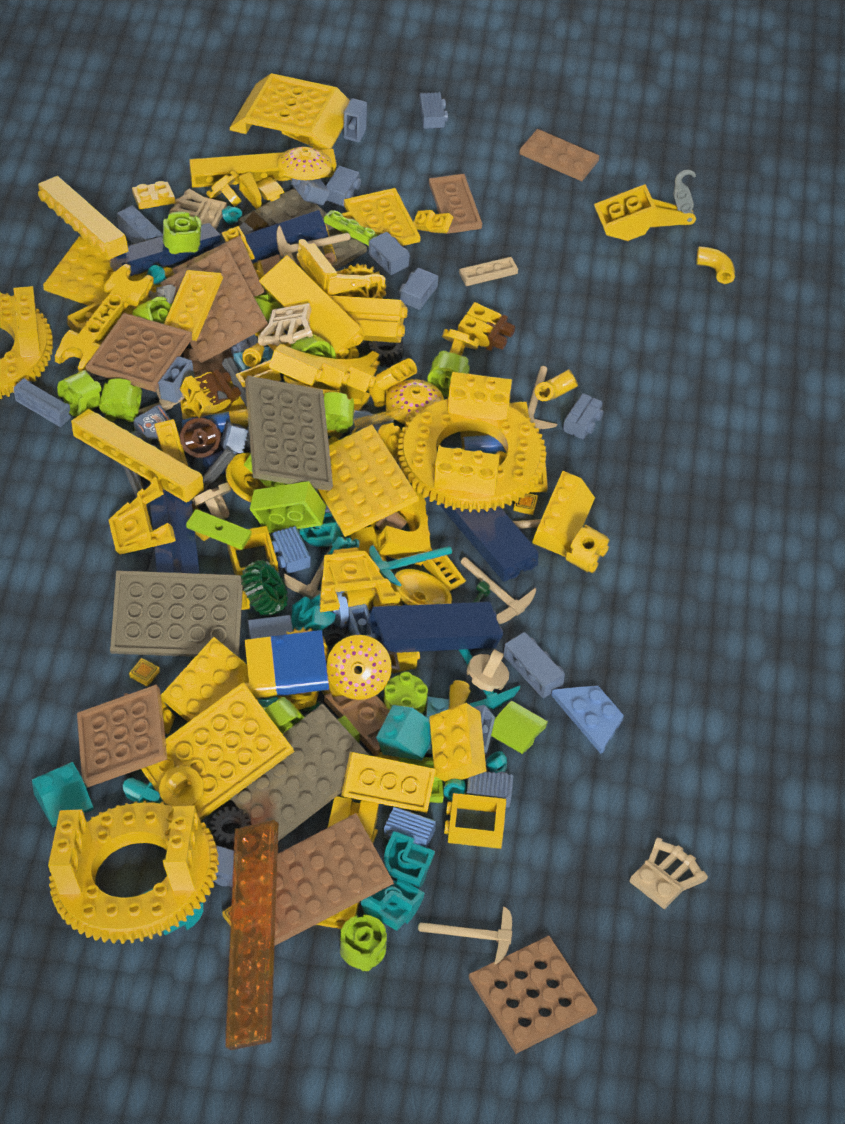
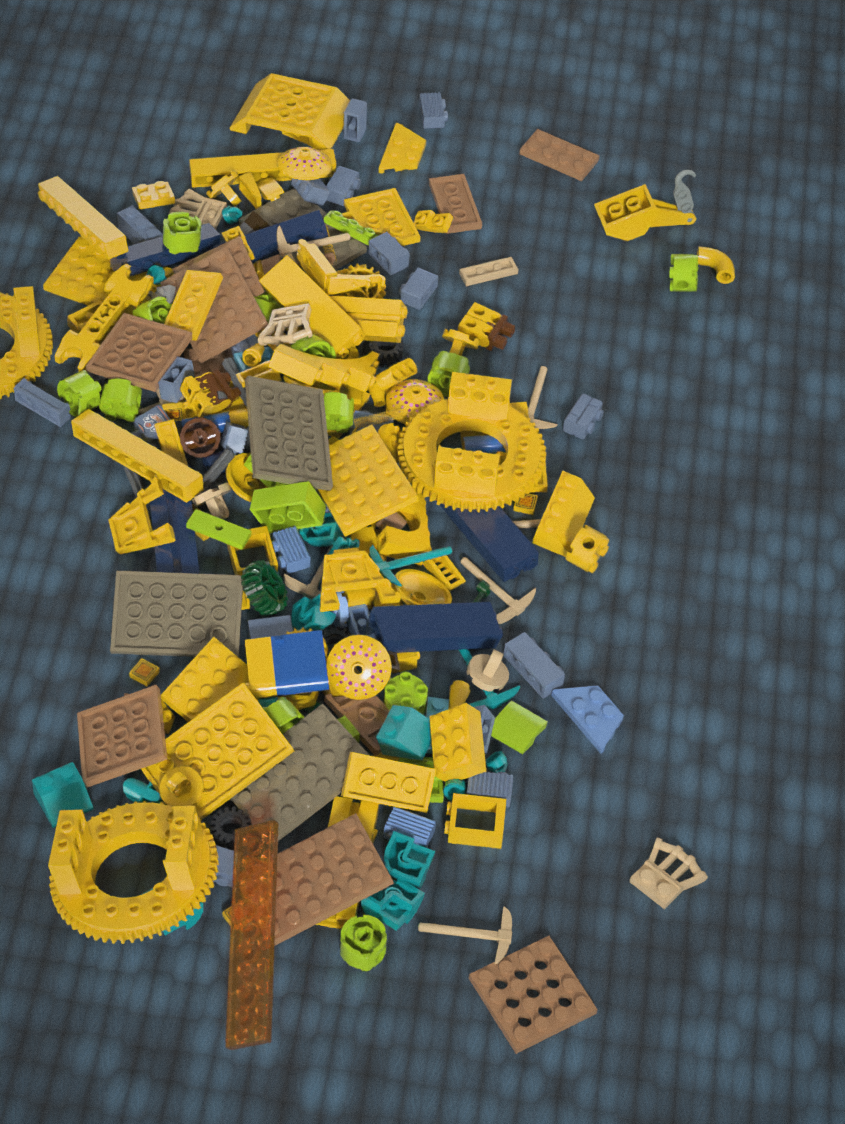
yellow cylinder [535,369,578,401] -> none
none -> yellow tile [162,402,183,421]
none -> yellow wing [379,123,426,173]
none -> lime brick [670,254,698,292]

